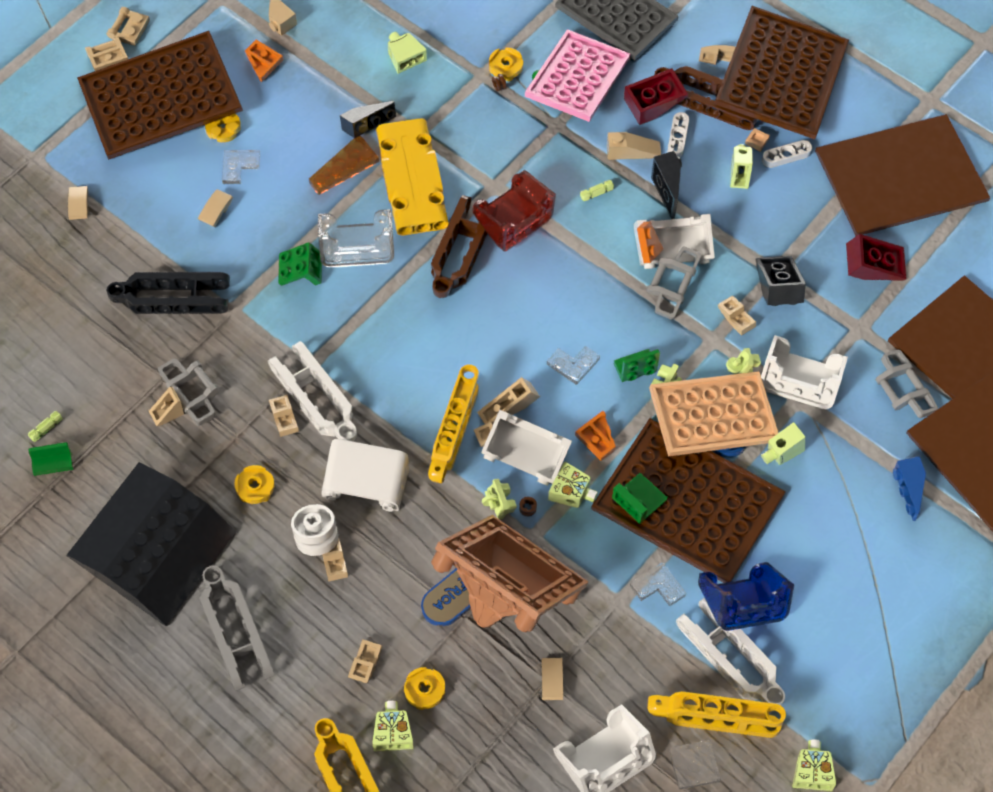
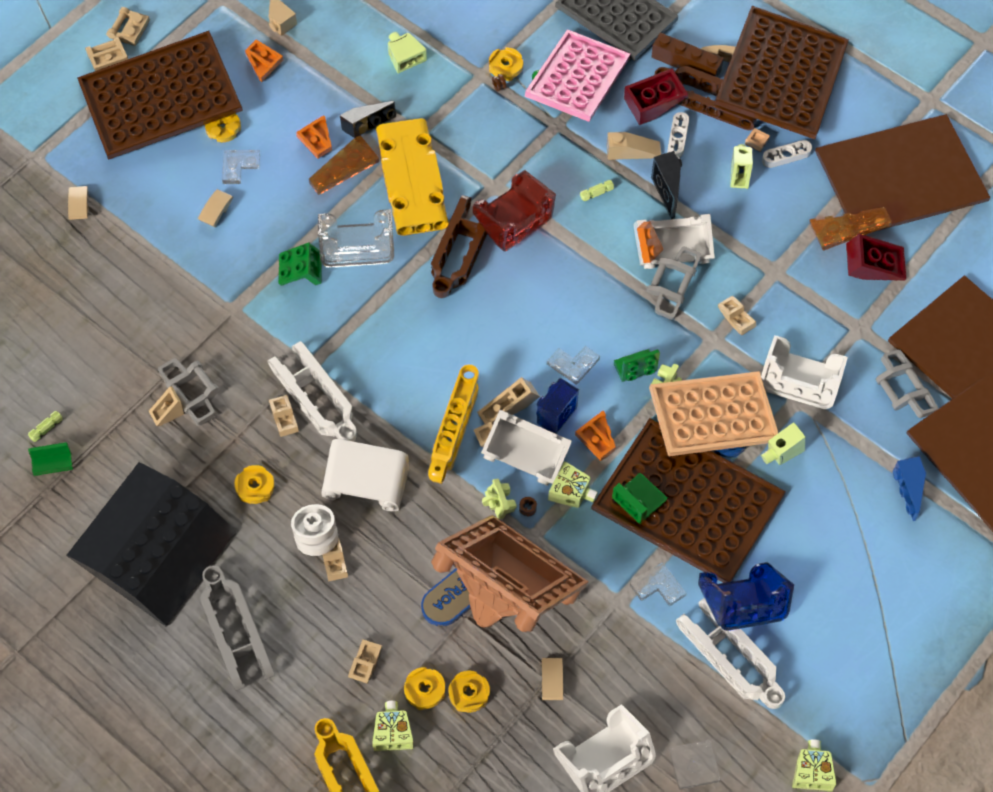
black piece [106,272,230,314] -> none
yellow piece [647,691,786,738] -> none
yellowish green hips [726,348,761,374] -> none
black slope [756,256,806,306] -> none
none -> orange wing [296,115,332,159]
none -> yellow plate [448,670,490,713]
none -> clear blue brick [536,378,579,434]
none -> reddish brown brick [651,32,724,77]
none -> clear orange wing [809,207,892,251]

